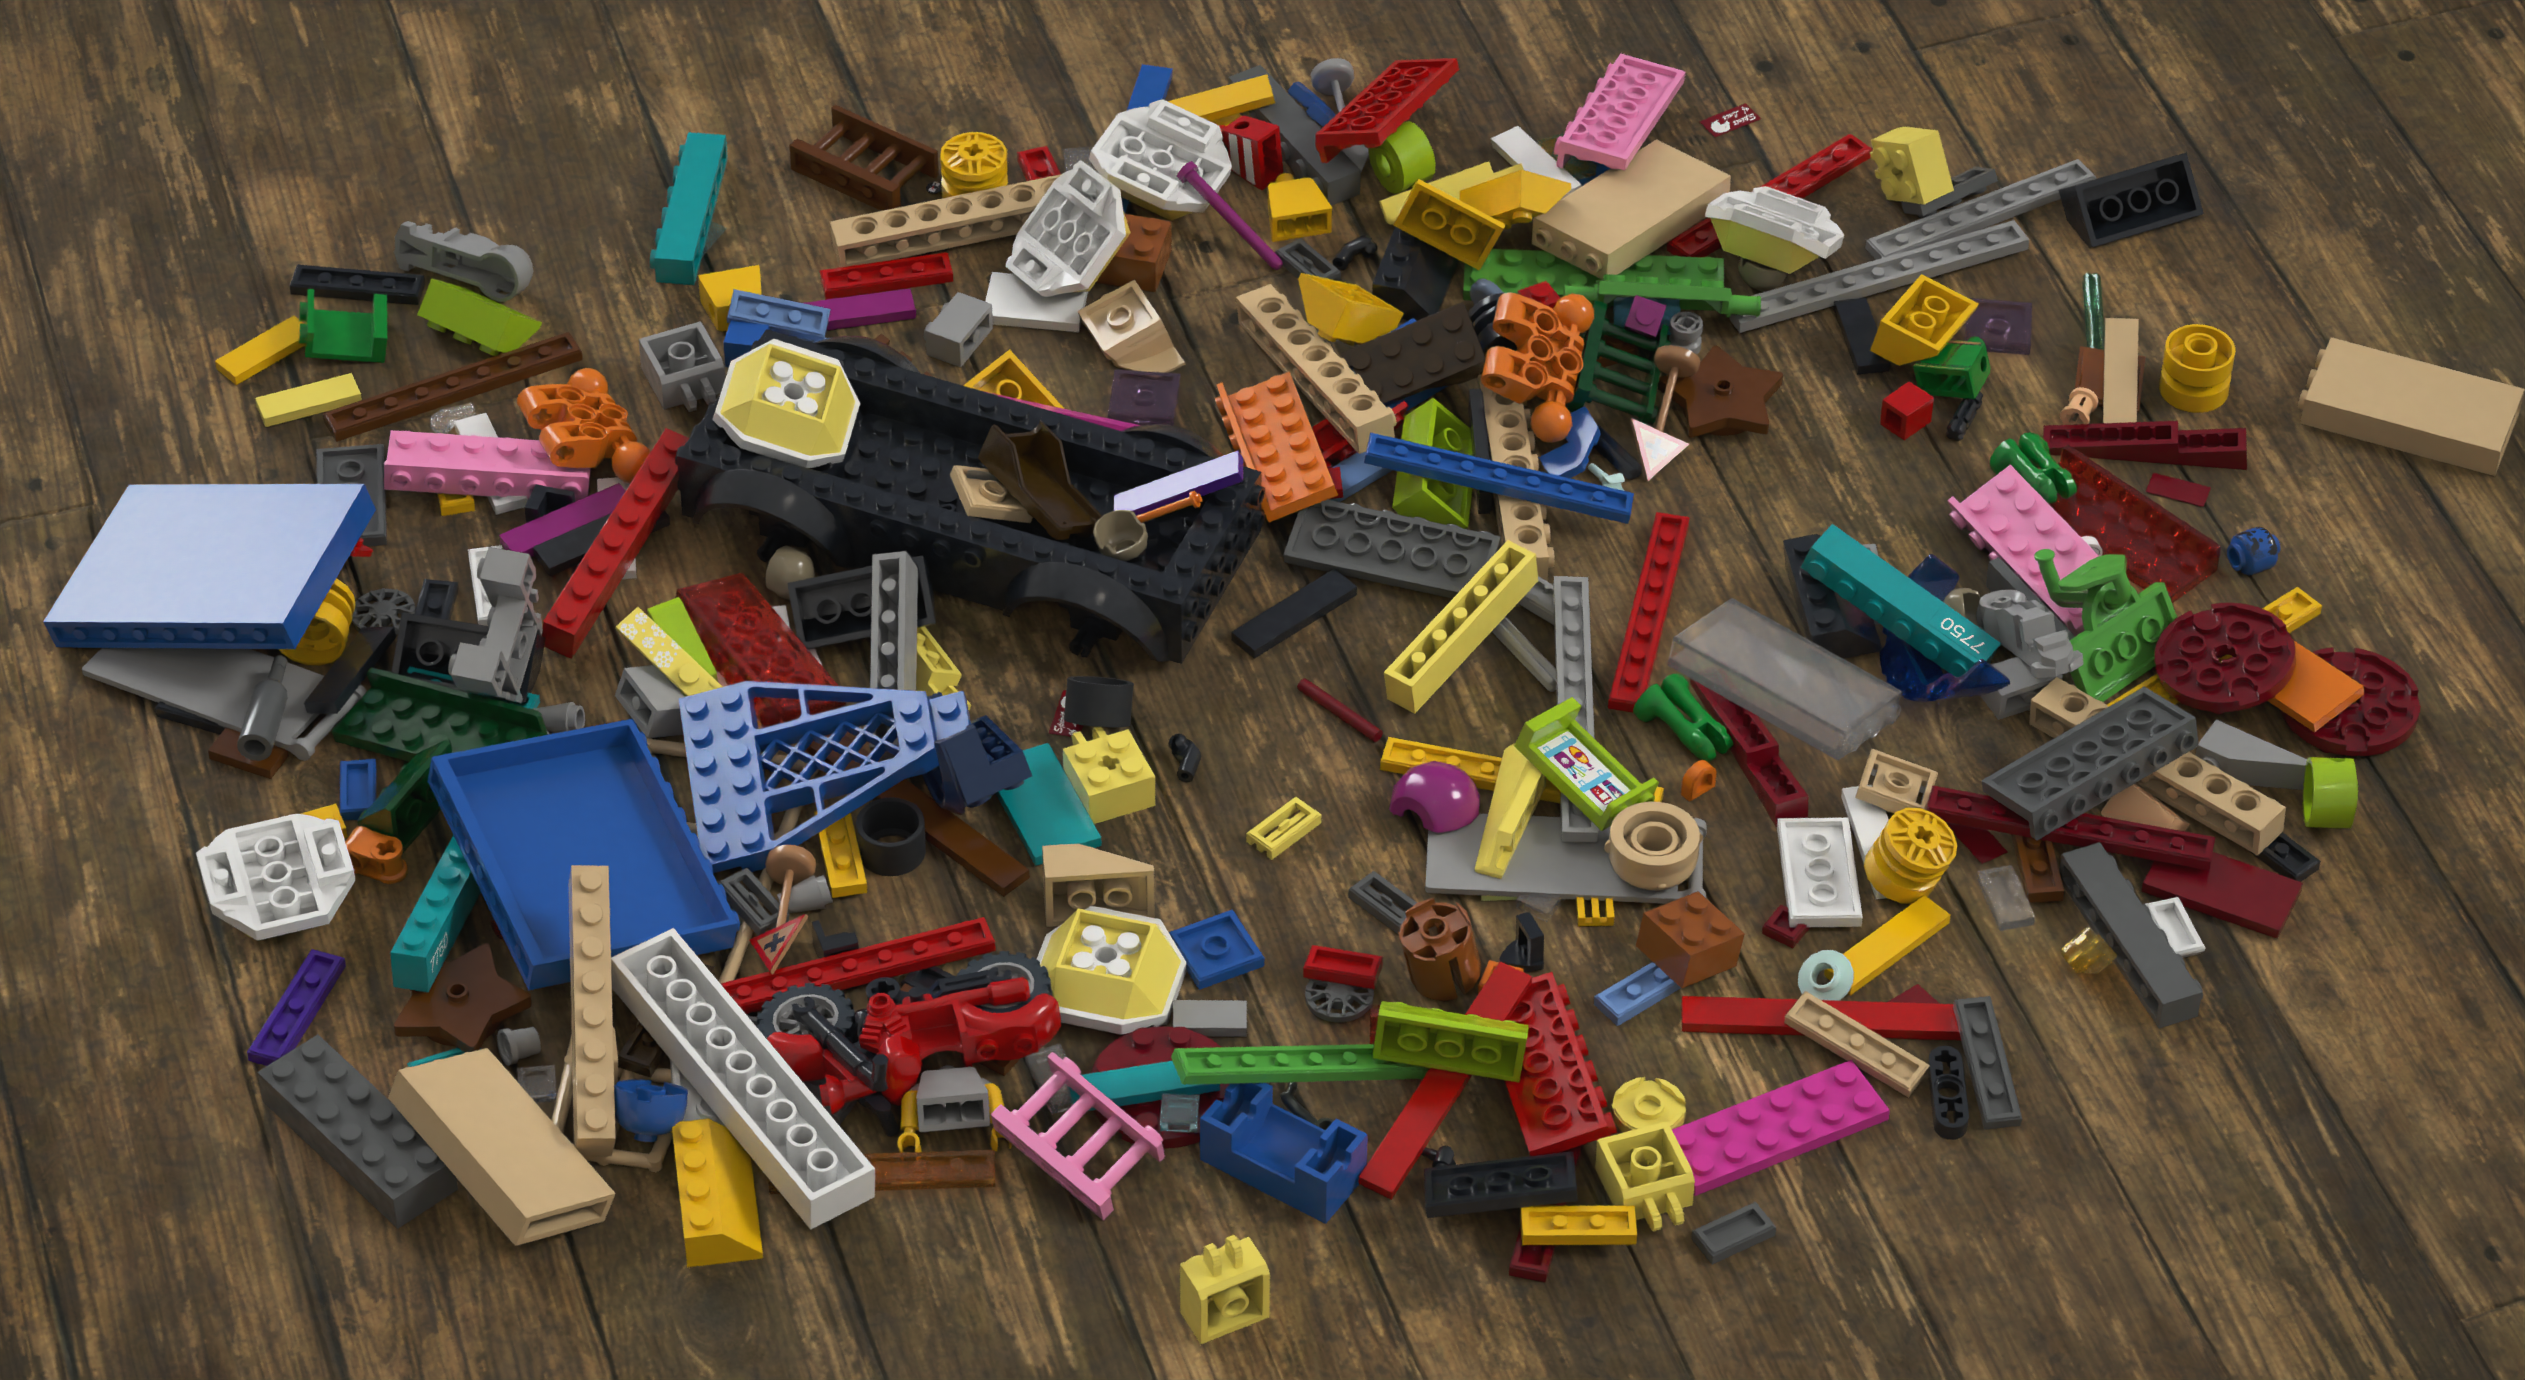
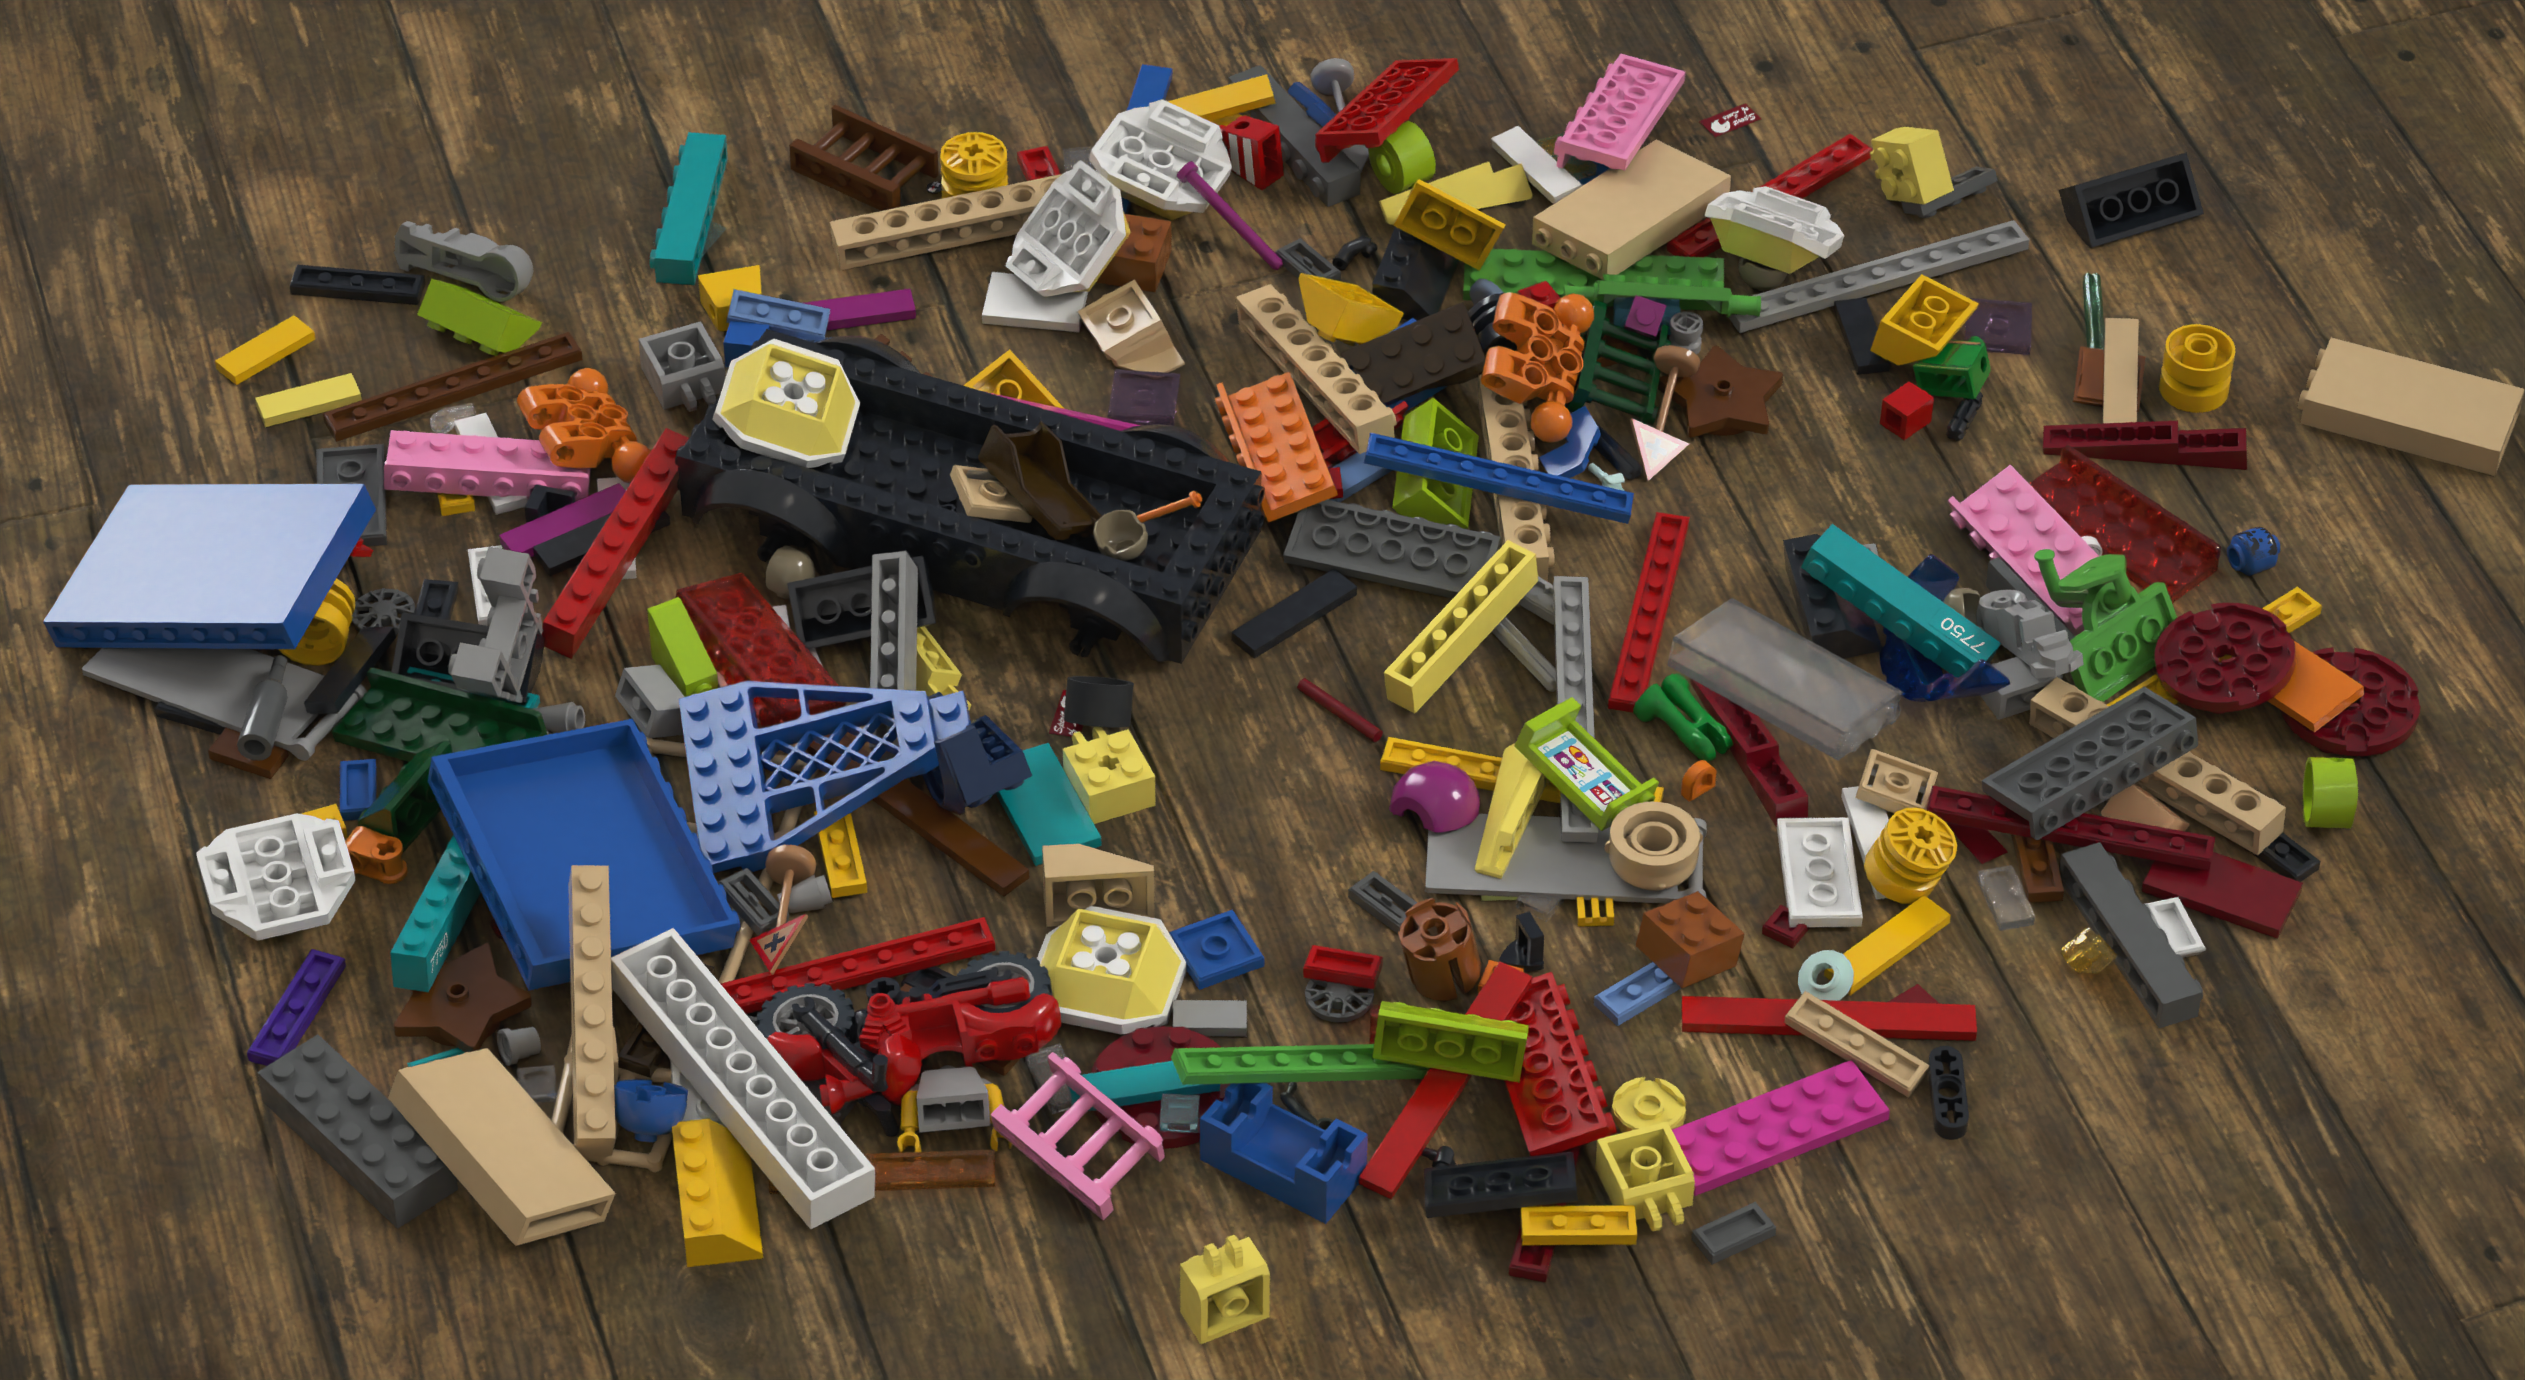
green panel [299,289,388,363] -> none
light yellow piece [615,607,778,754] -> none
black panel [811,920,859,959] -> none
red tile [819,252,953,300] -> none
black piece [856,797,926,876] -> none
light grey brick [923,292,993,367] -> none
tile [1114,451,1243,516] -> none
black arm [1168,734,1201,783] -> none
light yellow tile [1246,797,1321,860] -> none
yellow torso [1268,173,1332,242] -> none
yellow slope [1459,169,1571,230] -> none
black tile [1468,389,1493,514] -> none
light grey tile [1865,159,2096,260] -> none
dark grey tile [1953,996,2022,1130] -> none
green piece [1990,432,2077,504] -> none
light nougat bush [2060,387,2099,425] -> none
dark red sticker [2146,472,2211,507] -> none
light grey slope [2195,720,2307,790] -> none

